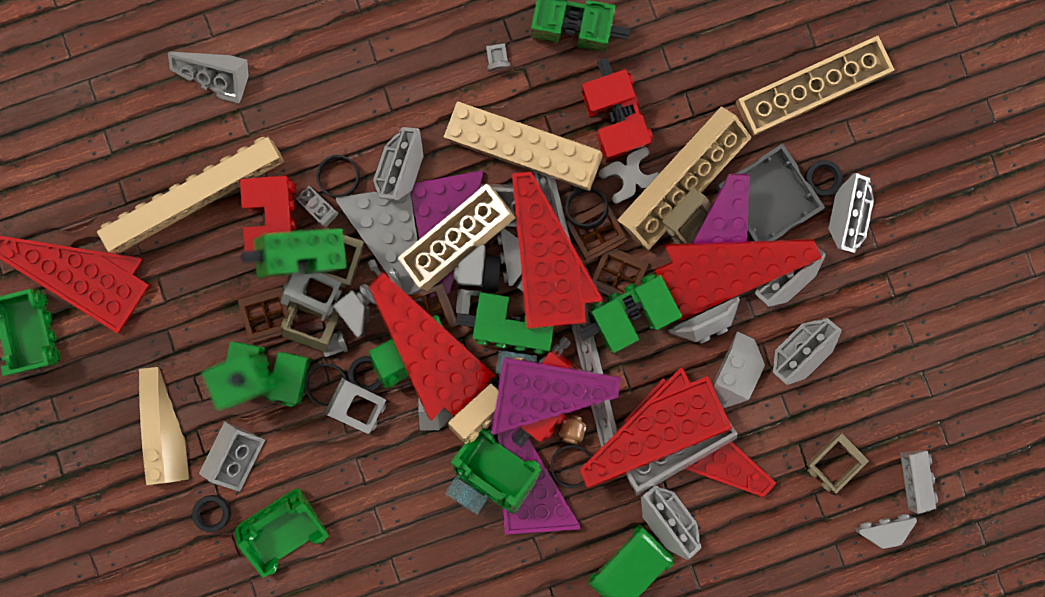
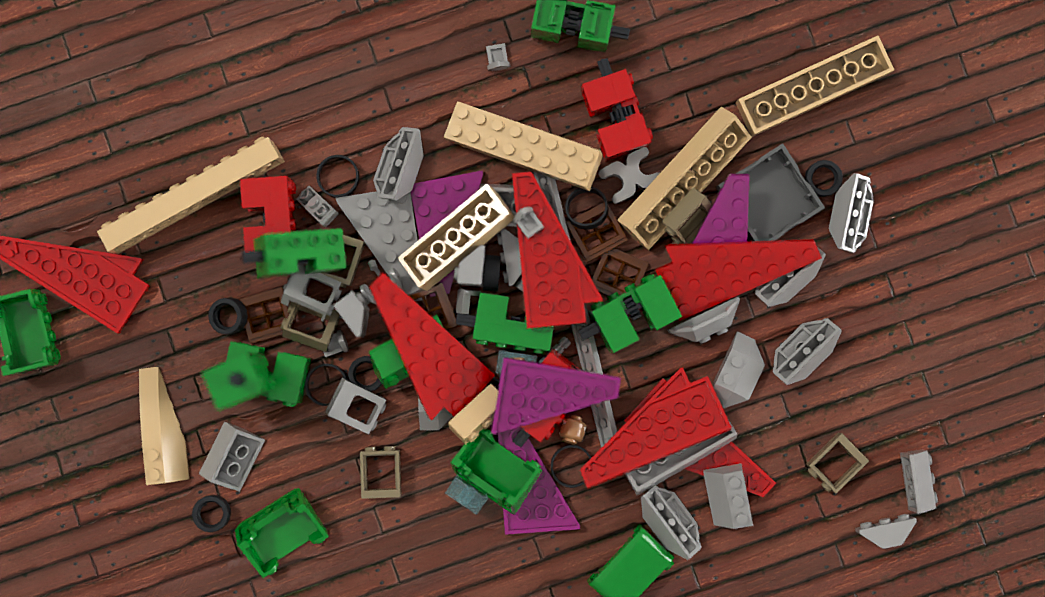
light grey wedge [168,52,249,103] -> none
none -> black tyre [208,297,248,334]
none -> dark tan window [360,446,402,499]
none -> light grey tile [512,207,544,239]
none -> light grey slope [703,463,753,529]

